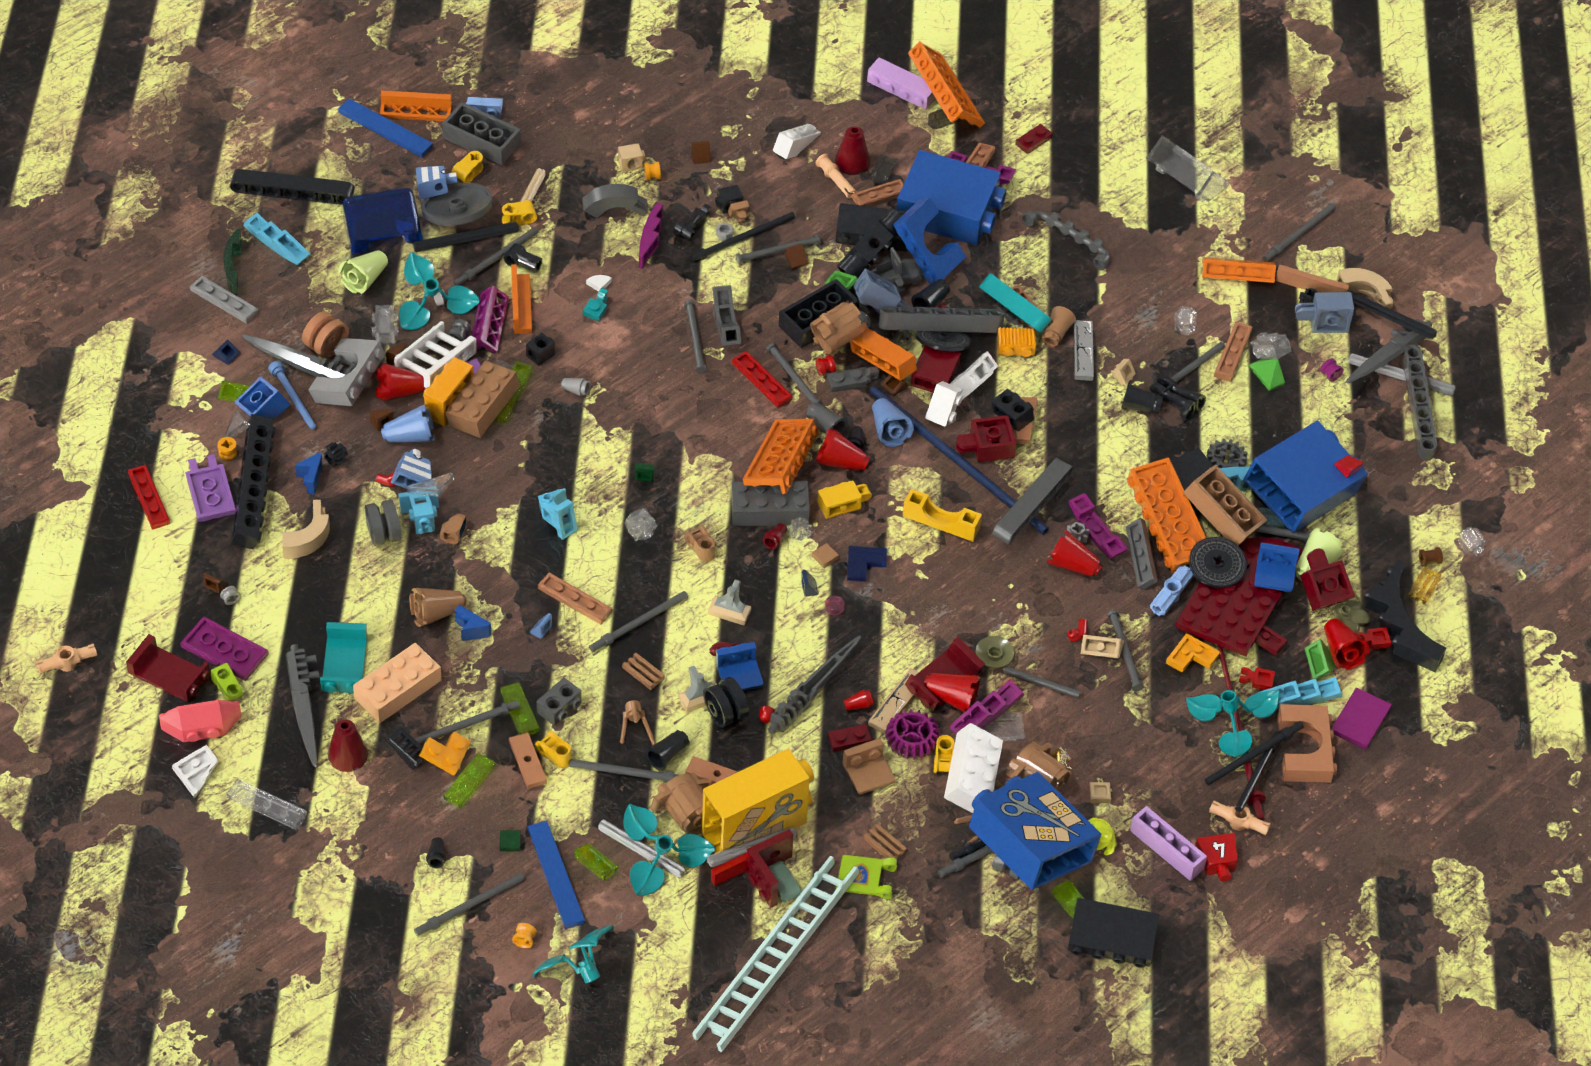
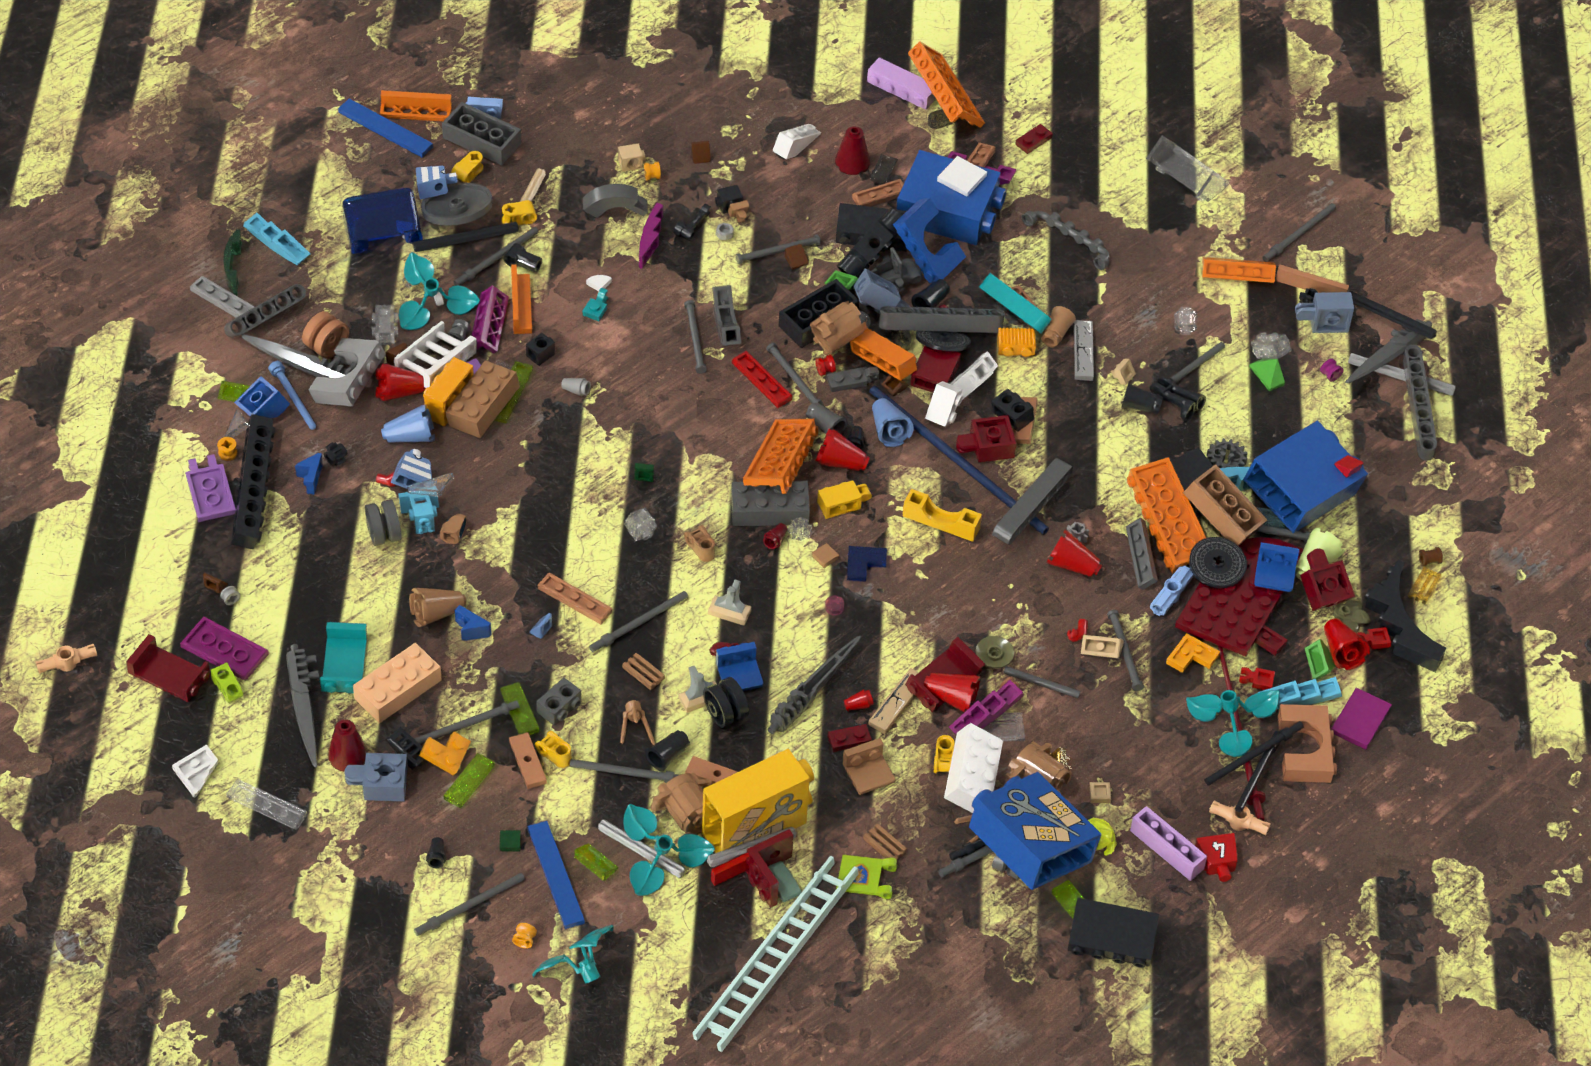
red tile [128,465,170,530] -> none
coral wedge [159,700,241,742] -> none
dark blue slope [212,339,241,365] -> none
black beam [230,169,355,205] -> none
tan arch [282,500,330,559] -> none
yellowish green cone [339,250,388,294] -> none
reddish brown slope [370,409,394,431] -> none
medium azure tile [538,488,578,540] -> none
black bar [690,212,795,262] -> none
red hinge [759,706,775,723] -> none
slope [801,569,819,597] -> none
light nougat pin [816,154,856,199] -> none
magenta gear [886,709,940,760] -> none
magenta slope [1069,493,1128,558] -> none
nougat tile [1214,322,1253,382] -> none
tan arch [1336,268,1393,309] -> none
clear head [1458,527,1487,556] -> none
none -> dark grey beam [224,284,306,338]
none -> sand blue brick [344,753,408,801]
none -> white tile [937,156,987,197]

